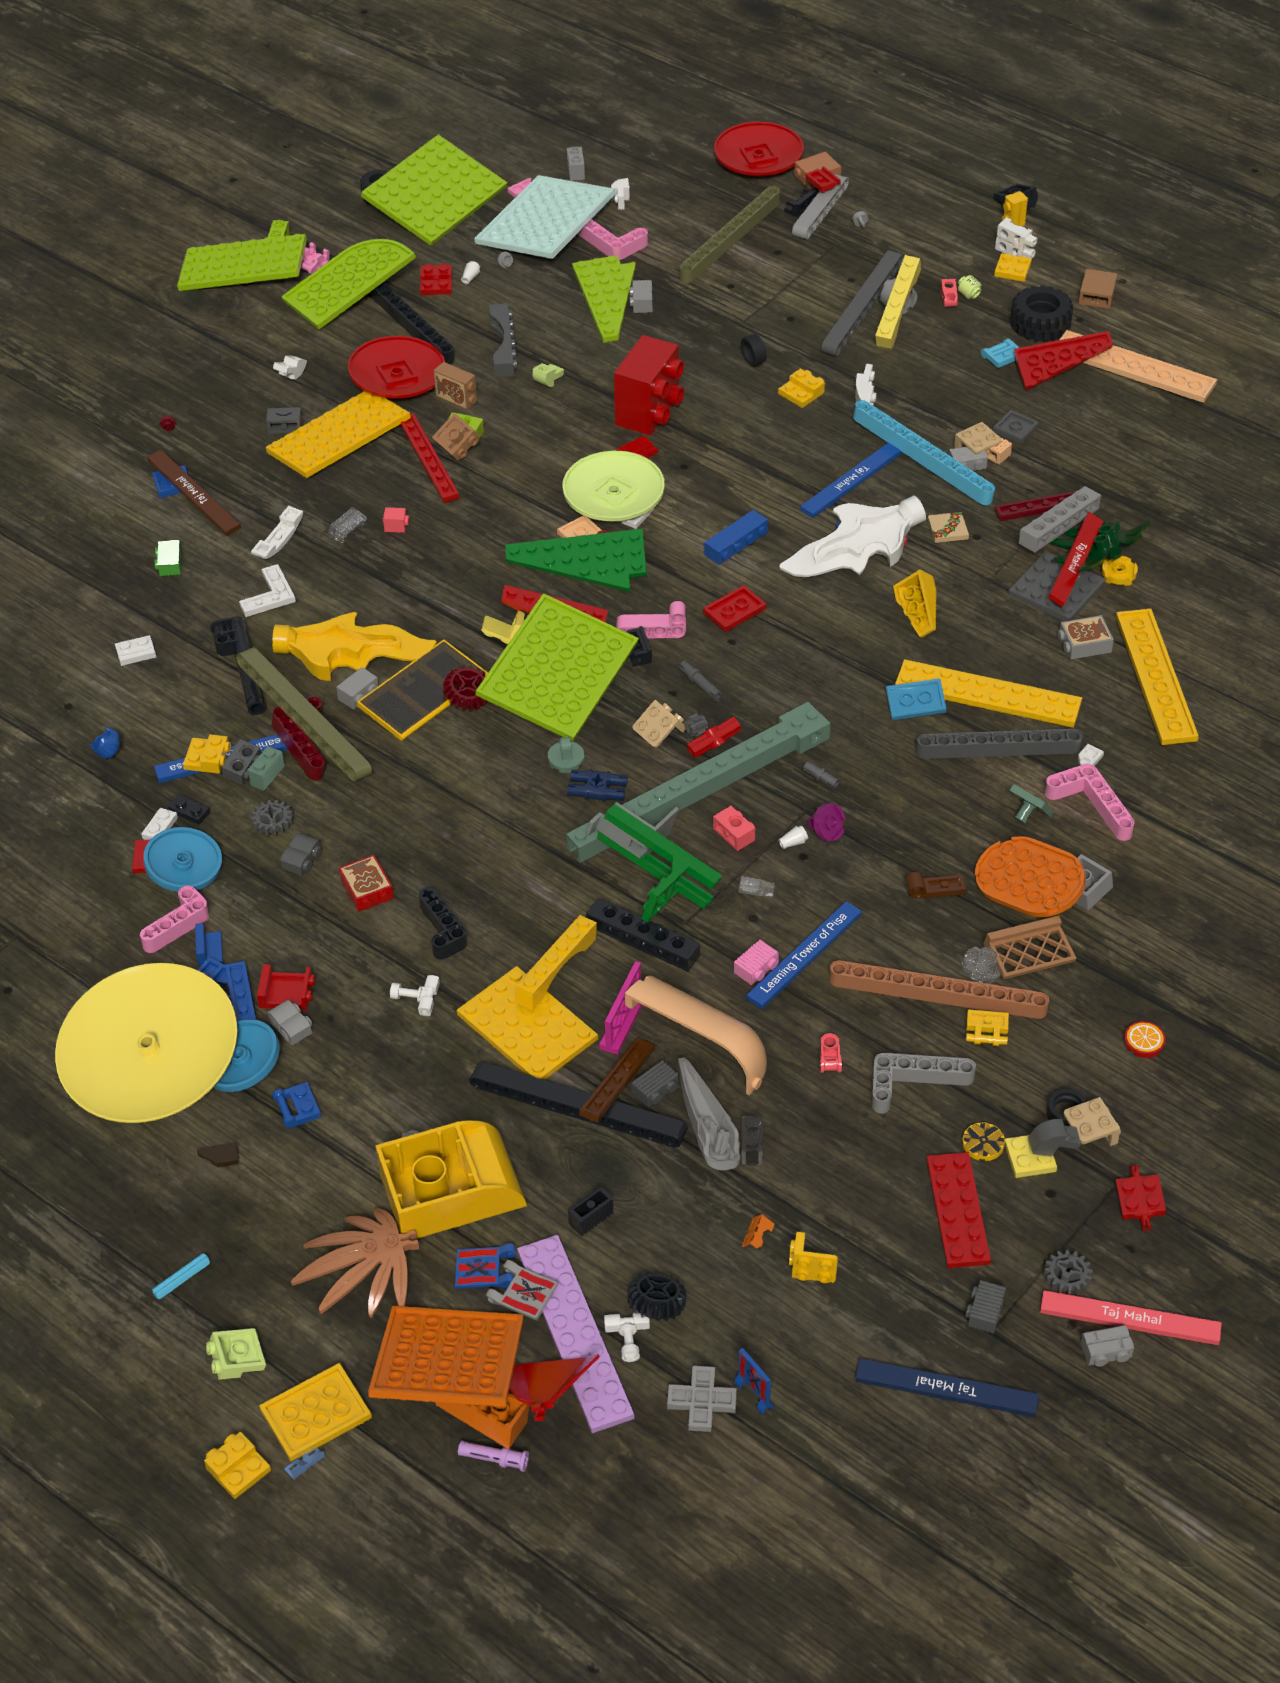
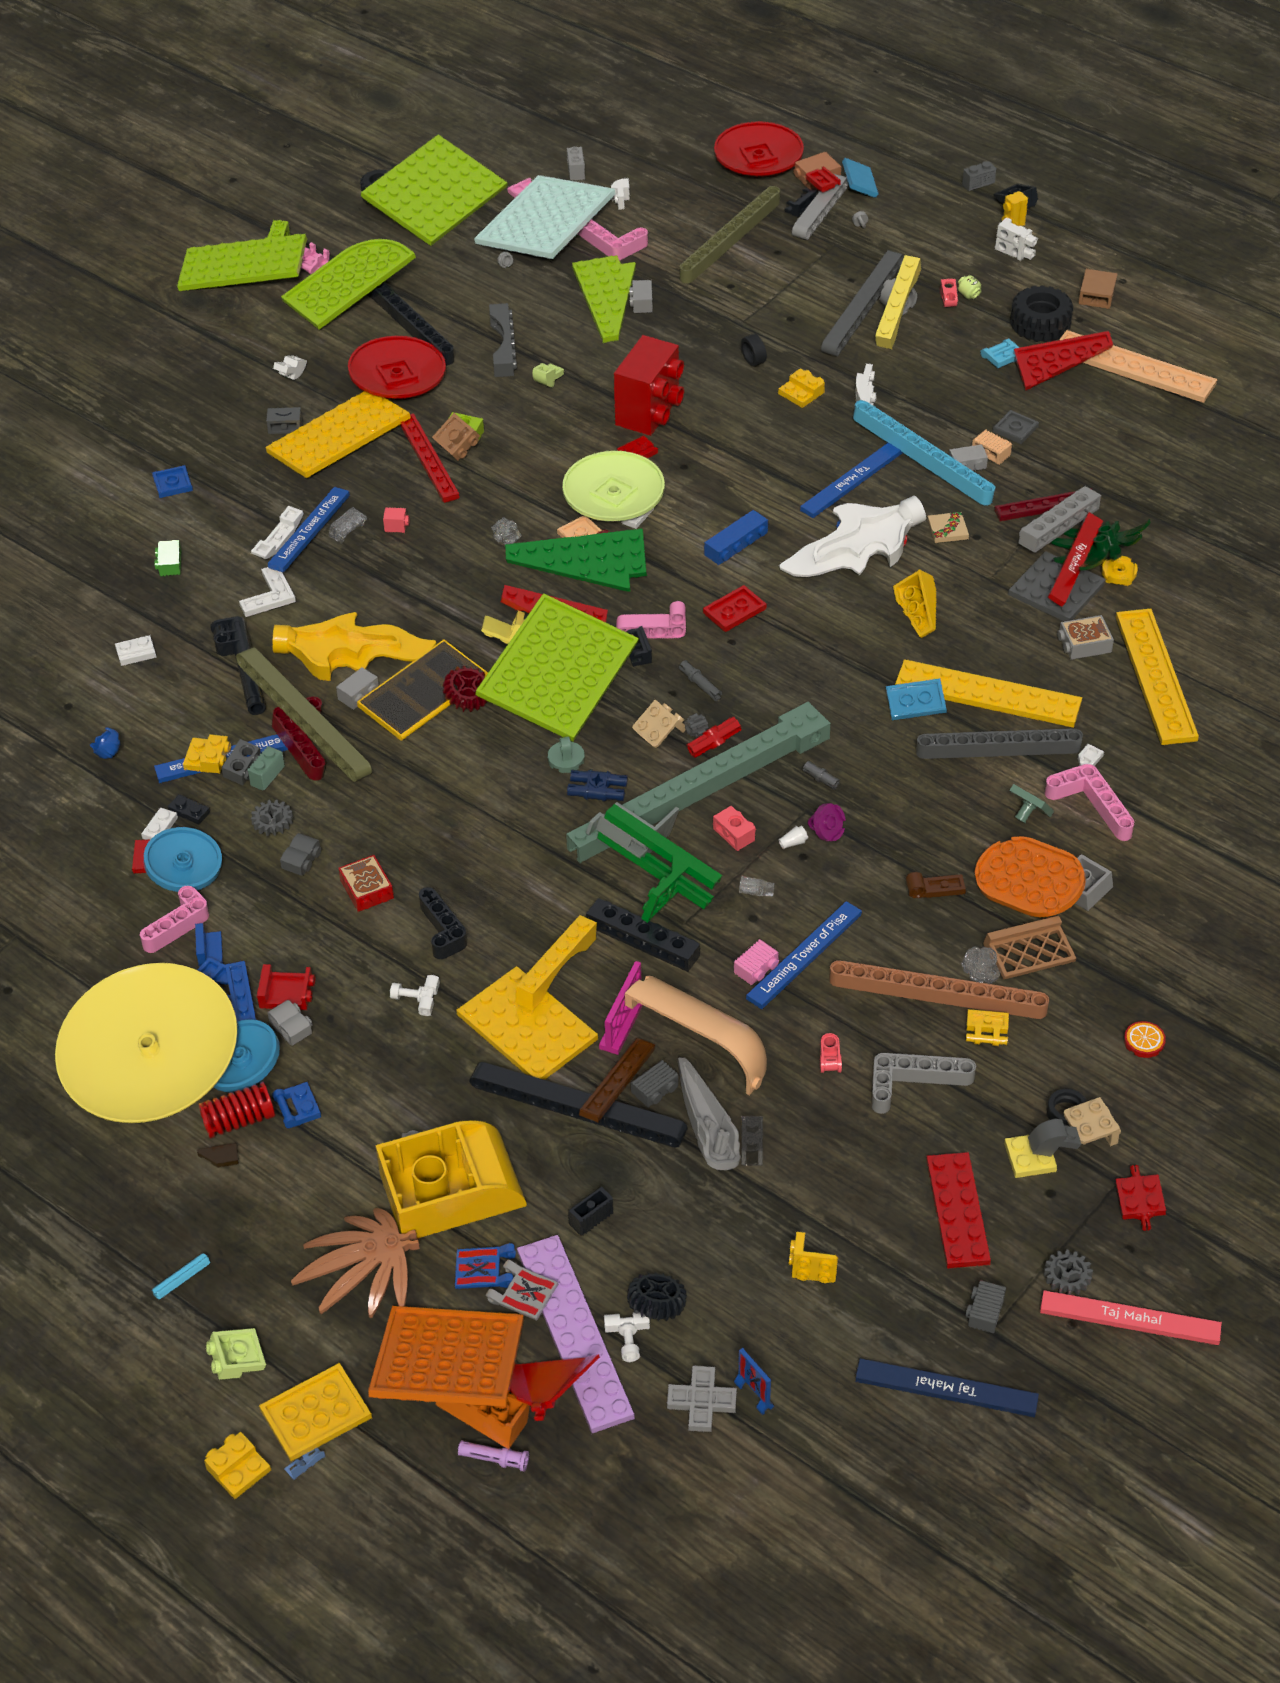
reddish brown tile [147,450,240,536] -> none
dark red plate [159,415,176,431] -> none
red plate [420,263,452,295] -> none
brick [434,362,477,410] -> none
white cone [461,261,480,284] -> none
orange piece [741,1214,775,1249] -> none
tan bracket [954,422,1001,454] -> none
tile [962,1123,1005,1161] -> none
yellow plate [994,253,1032,282] -> none
light grey brick [1081,1325,1134,1366] -> none
none -> red piece [198,1082,275,1139]
none -> blue tile [268,487,350,573]
none -> clear brick [491,517,521,544]
none -> dark azure tile [842,158,878,198]
none -> dark grey brick [962,161,996,191]

